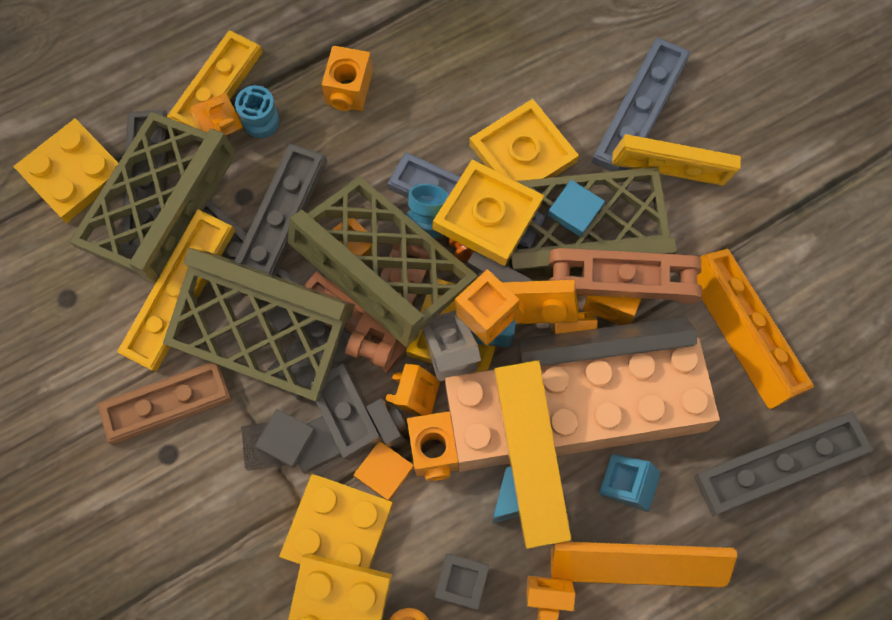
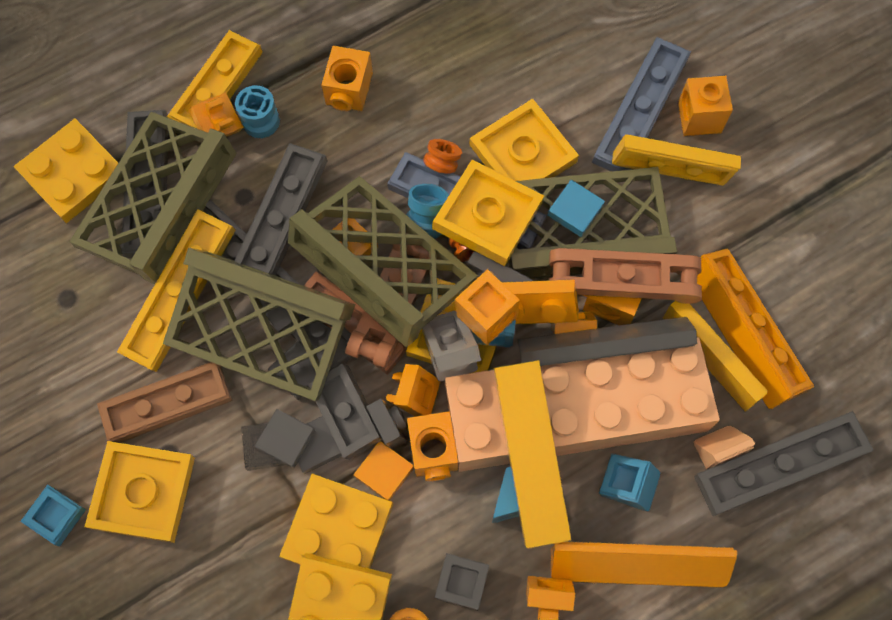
none -> dark azure tile [20,485,87,546]
none -> yellow plate [85,441,195,543]
none -> orange bush [423,139,462,174]
none -> yellow tile [663,300,767,412]
none -> light orange brick [678,76,733,136]
none -> light nougat slope [694,426,755,469]

